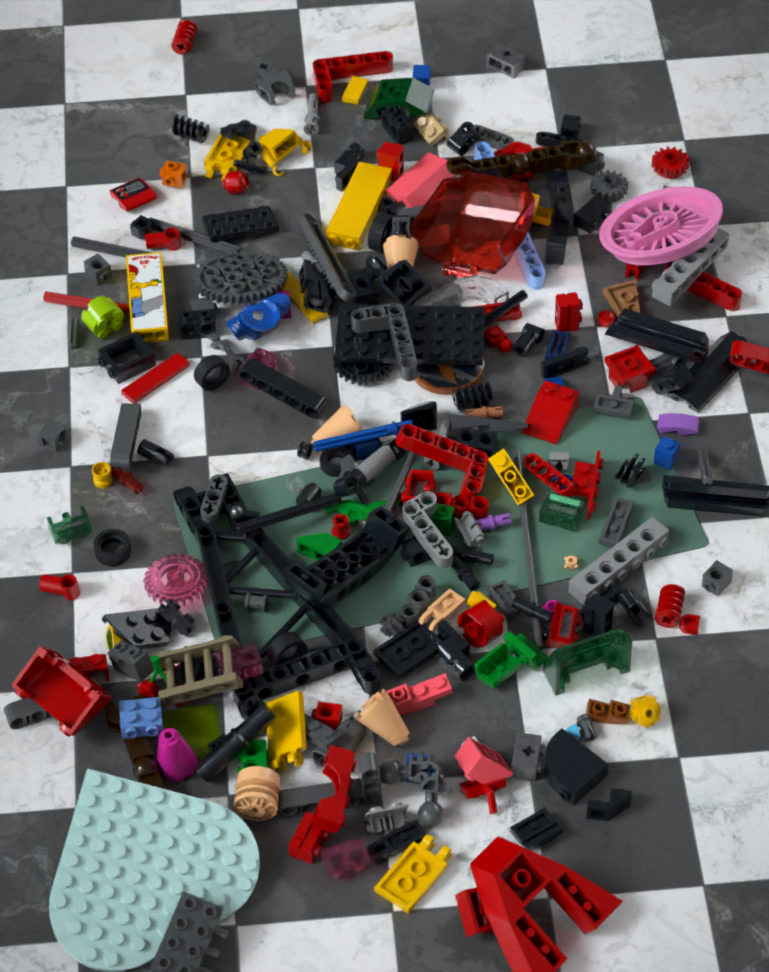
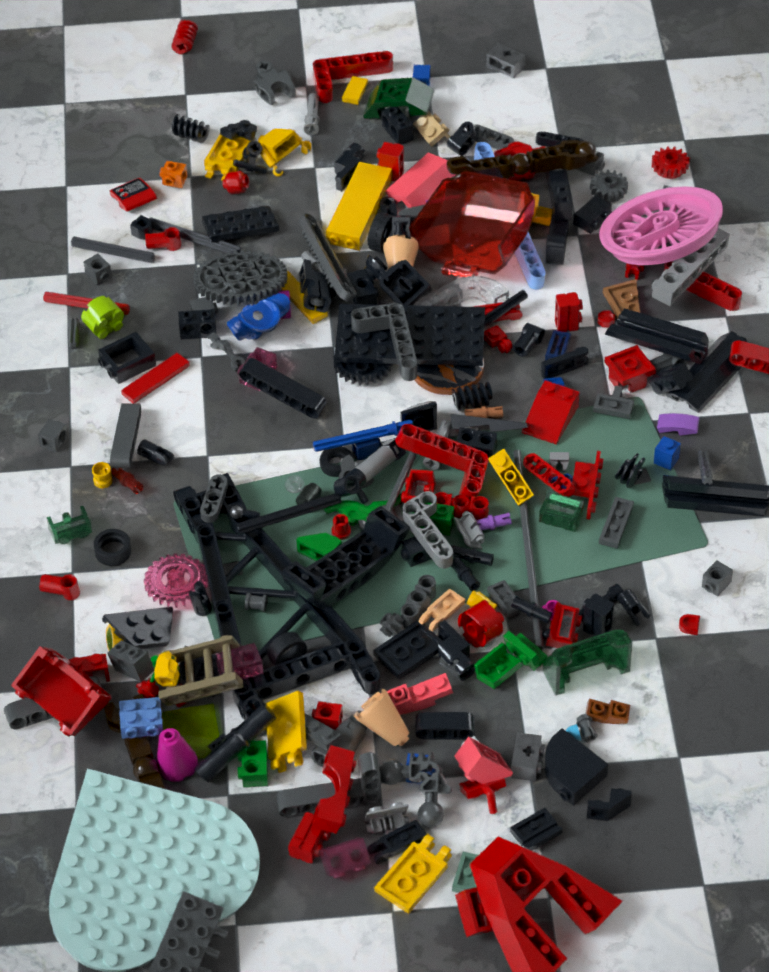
brick [126,252,169,343] -> none
black hinge [158,599,197,637] -> none
black tyre [193,355,230,391] -> none
light nougat wheel [233,766,281,821] -> none
black bush [297,441,313,460] -> none
light nougat cone [311,405,363,452] -> none
black brick [560,114,581,138] -> none
light nougat piece [564,556,579,570] -> none
light grey brick [568,517,669,604] -> none
yellow brick [630,694,661,727] -> none
red piece [655,584,686,628] -> none
none -> yellow rock [154,651,180,686]
none -> black hinge [189,581,212,616]
none -> black beam [415,712,475,740]
none -> sand green hinge [452,851,478,893]

